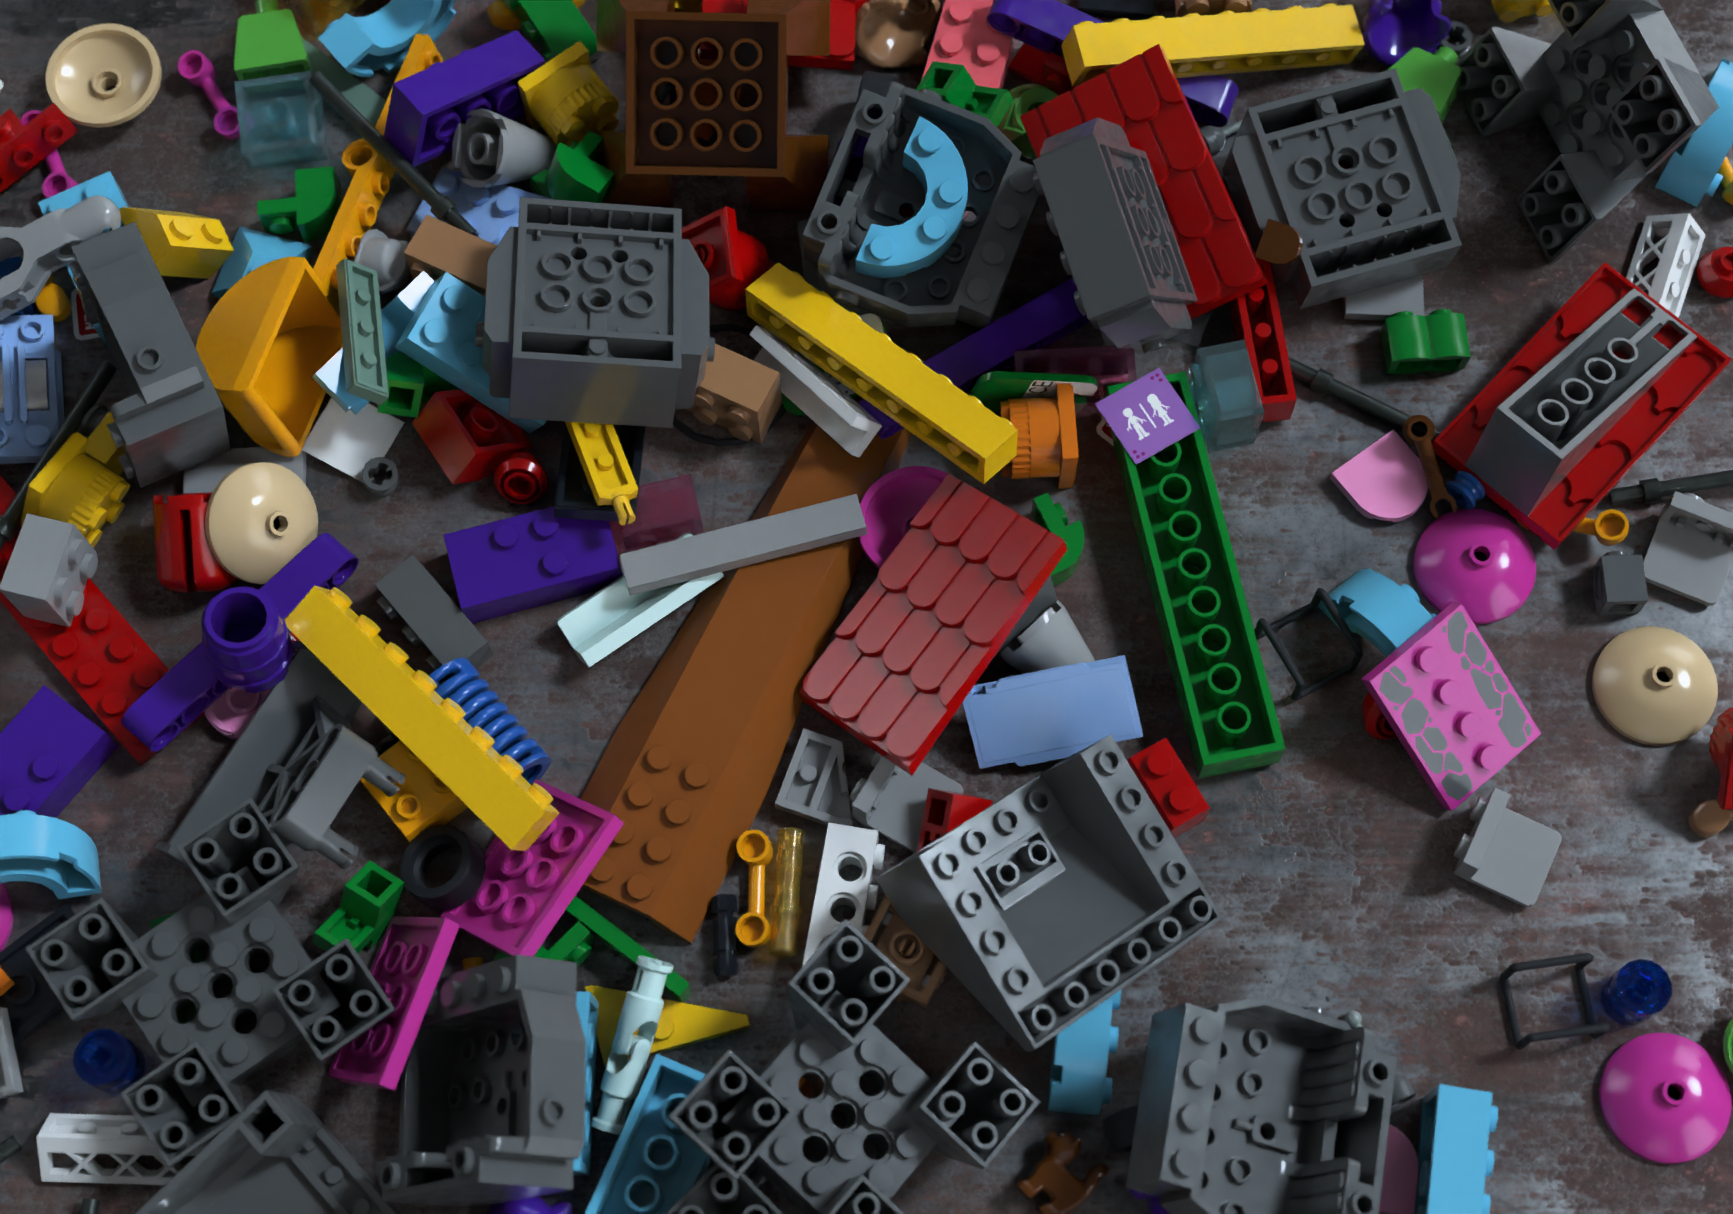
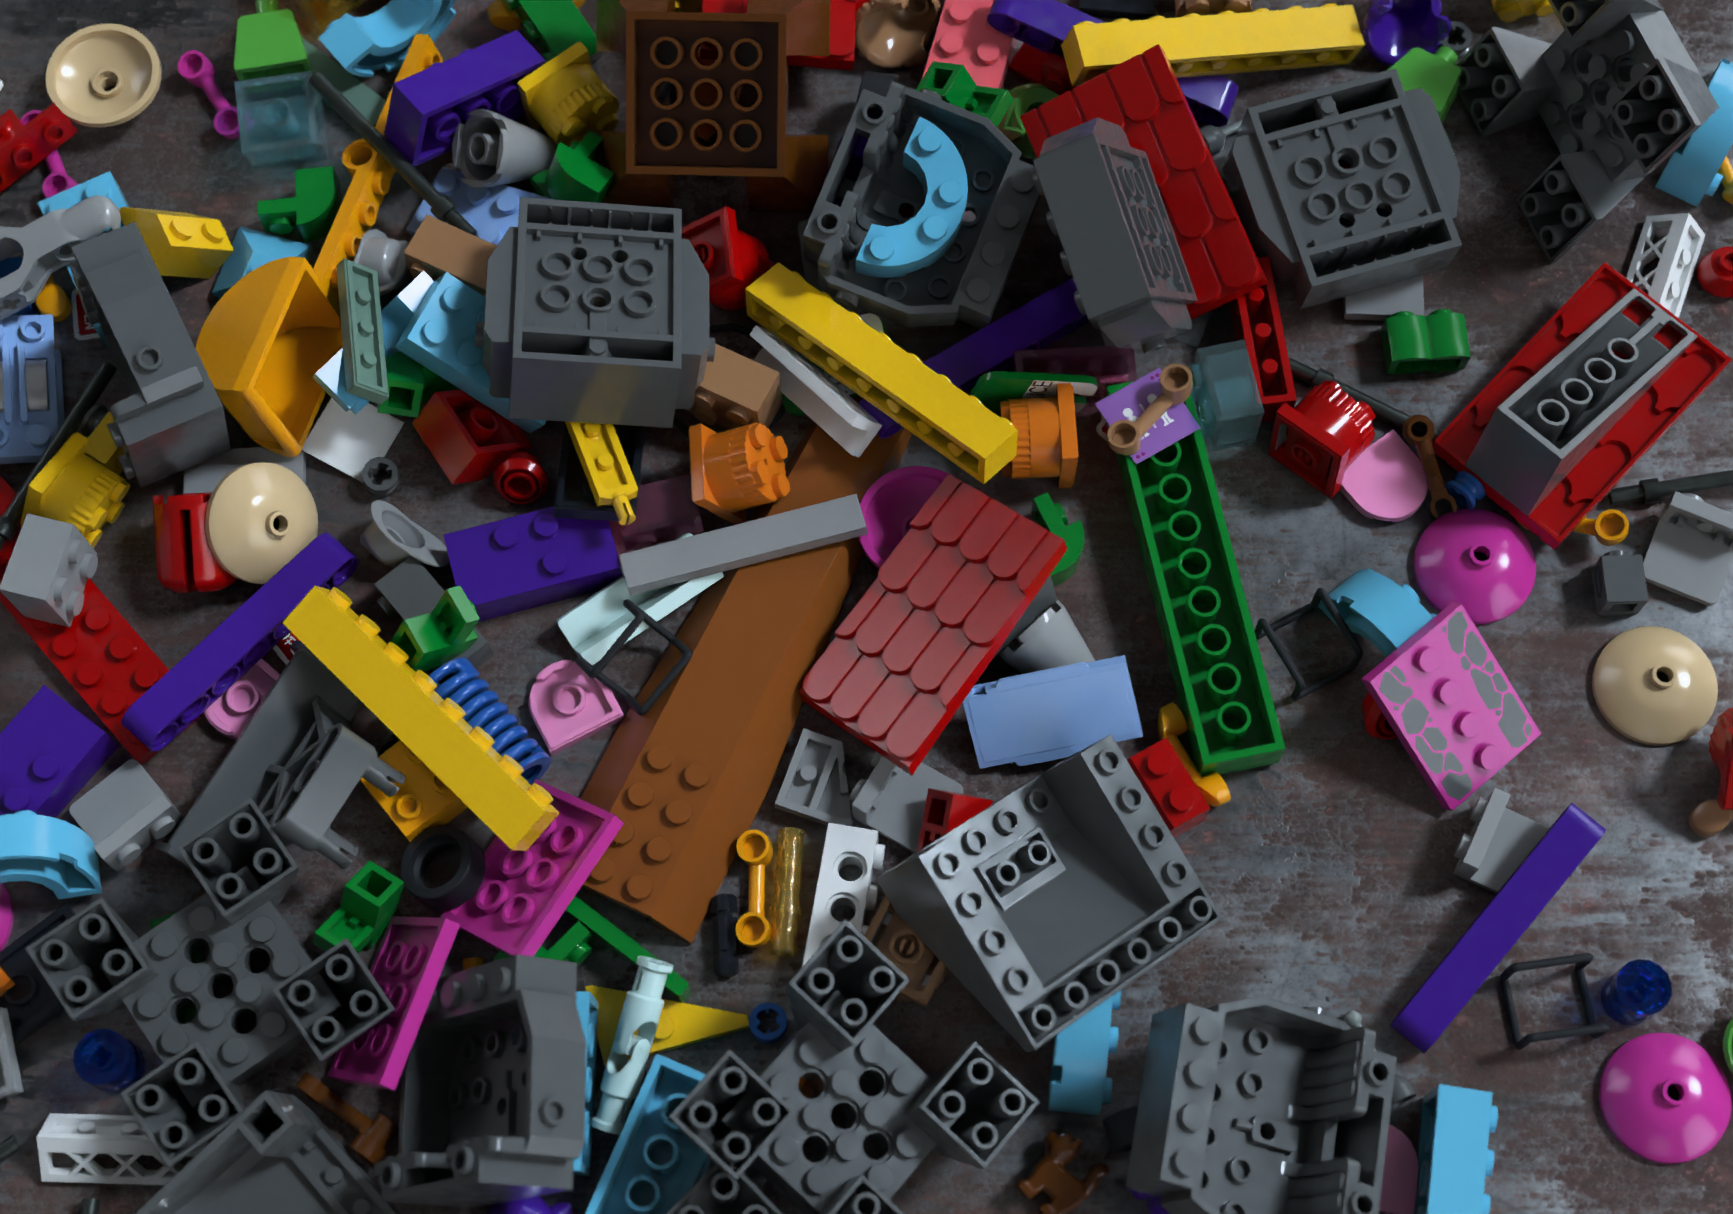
dark purple piece [201,586,294,693] -> none
reddish brown tile [1254,218,1303,265] -> none
none -> light grey bracket [69,759,184,872]
none -> reddish brown brick [295,1072,399,1167]
none -> light grey piece [360,500,450,568]
none -> green brick [390,585,480,672]
none -> bright pink tile [528,660,625,756]
none -> black piece [576,599,692,715]
none -> orange piece [688,422,790,525]
none -> blue bush [749,1002,788,1044]
none -> medium nougat bar [1107,364,1193,455]
none -> light orange bar [1158,702,1231,807]
none -> red piece [1268,381,1376,499]
none -> dark purple beam [1390,803,1606,1054]

